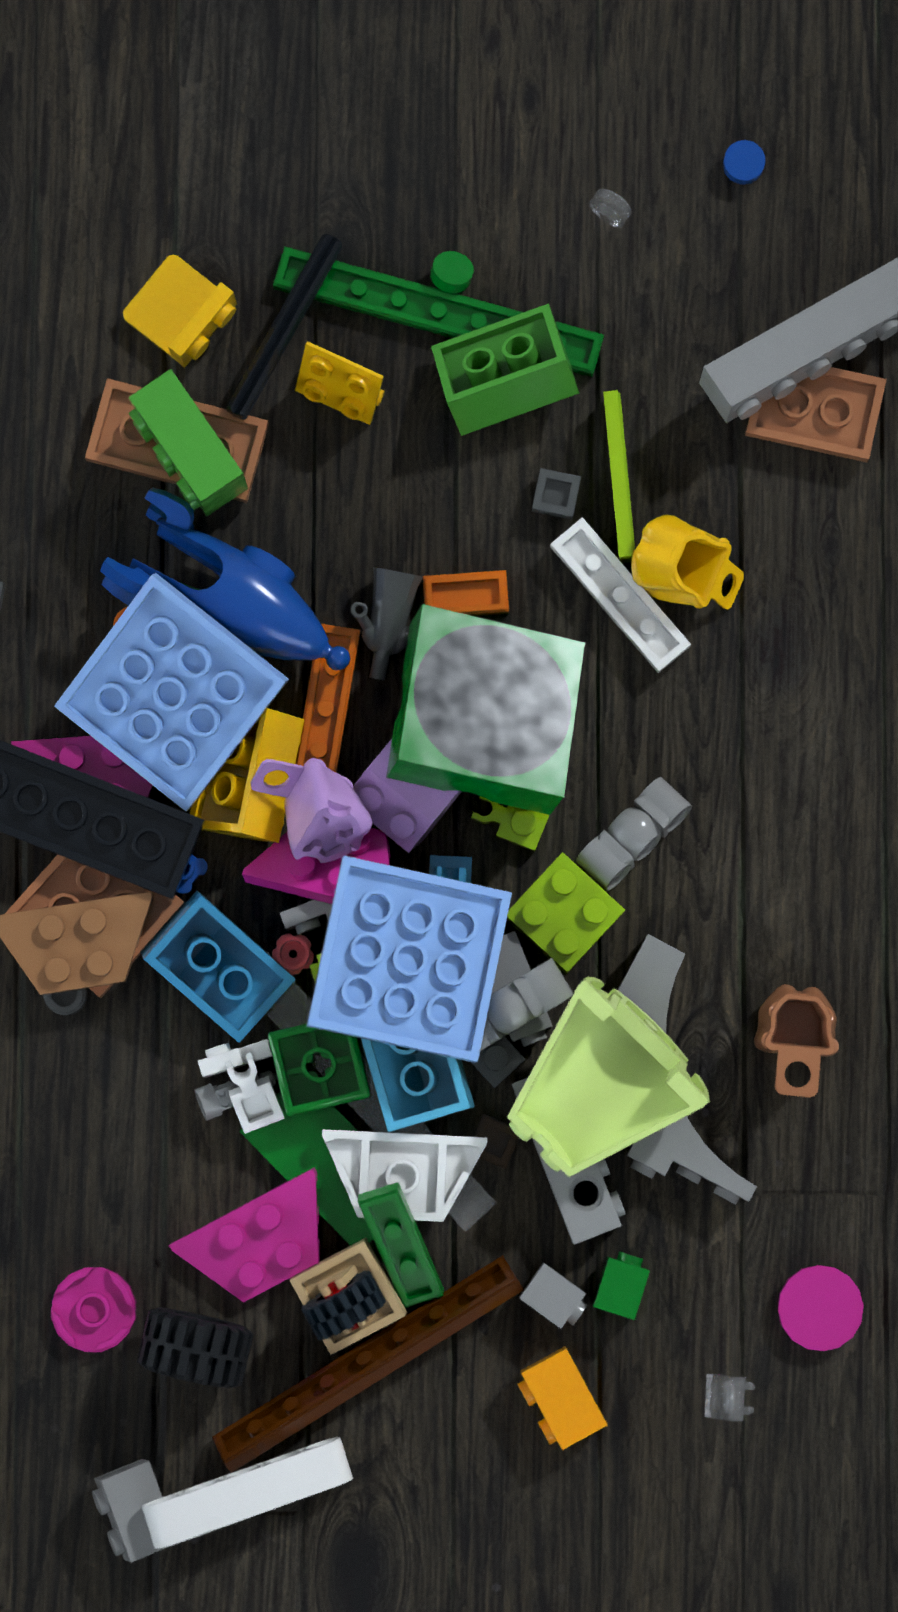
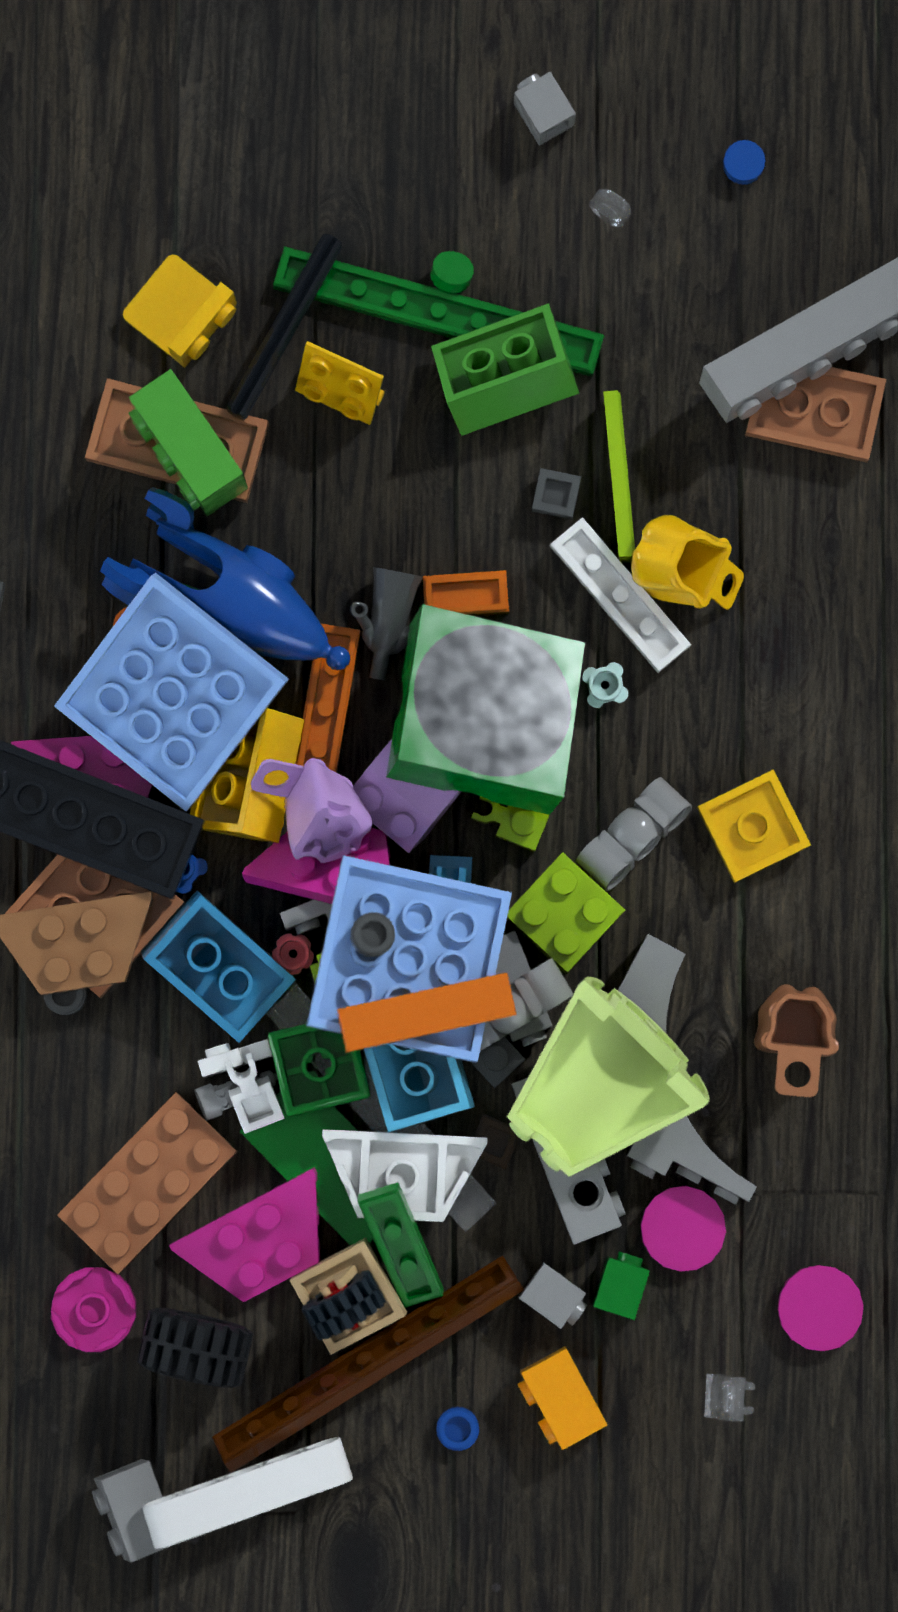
none -> nougat plate [57,1092,238,1274]
none -> orange tile [336,972,517,1053]
none -> dark grey tile [350,912,395,957]
none -> blue tile [436,1406,479,1451]
none -> light grey brick [514,72,576,146]
none -> light aqua plate [582,662,628,708]
none -> dark pink tile [640,1186,726,1272]
none -> yellow plate [697,769,811,883]

